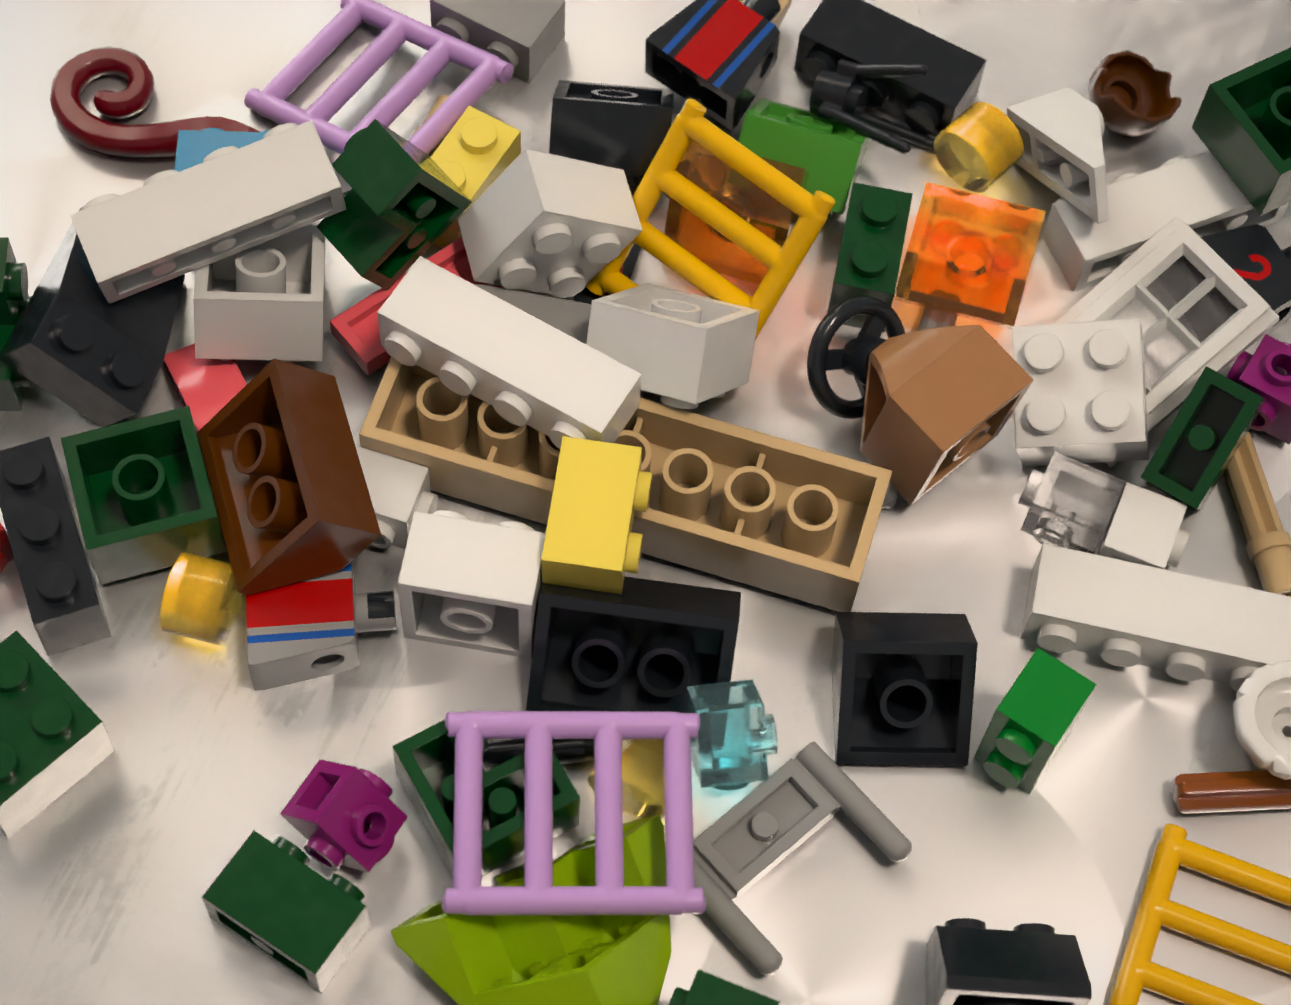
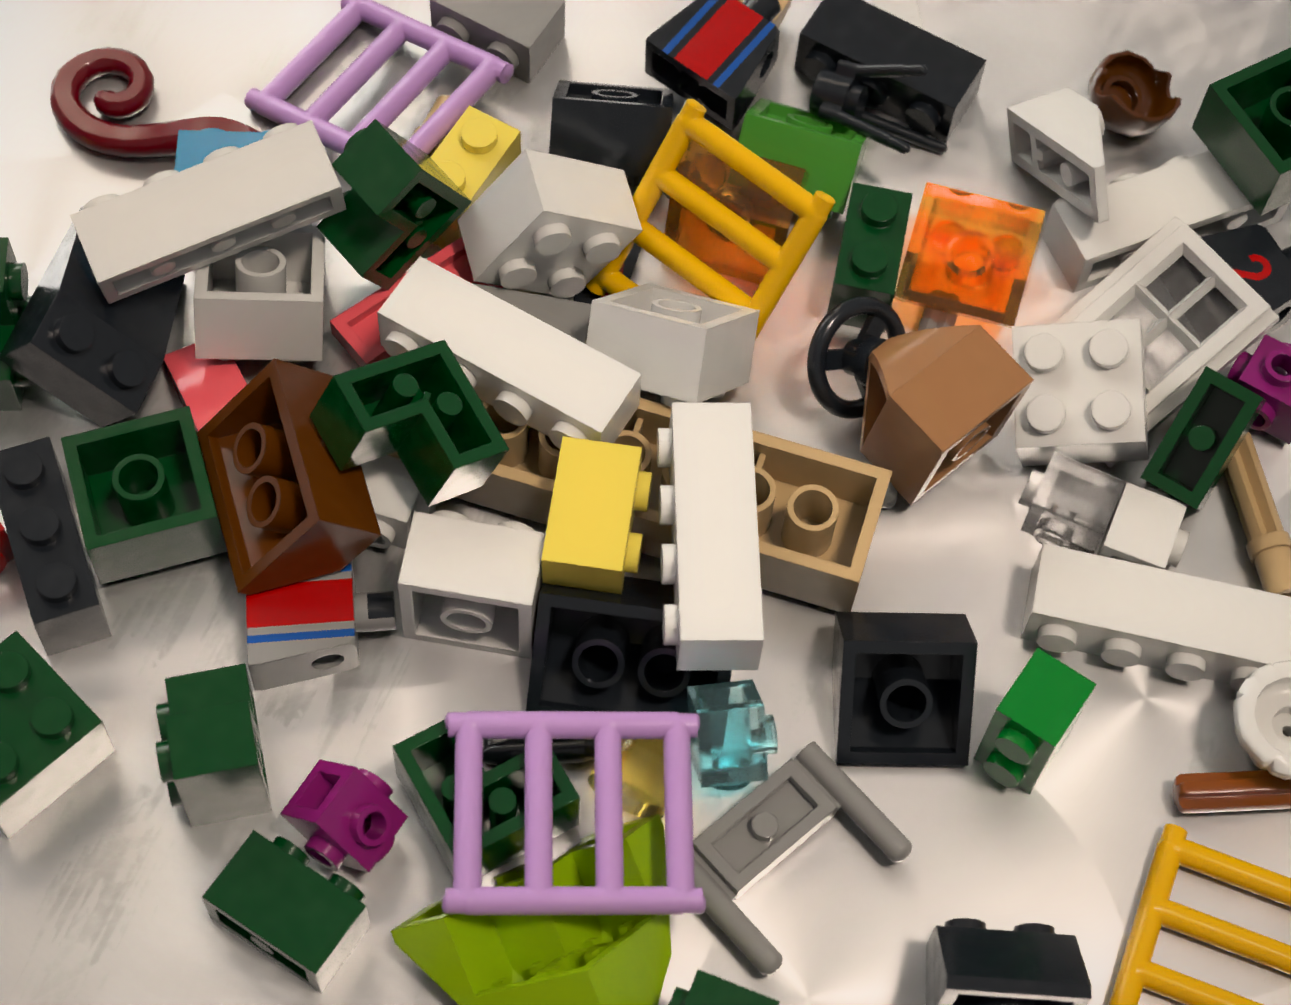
clear yellow piece [160,552,242,646] -> none
clear yellow piece [934,102,1024,193] -> none
none -> dark green brick [156,663,272,827]
none -> dark green brick [310,339,509,507]
none -> white brick [657,402,764,671]

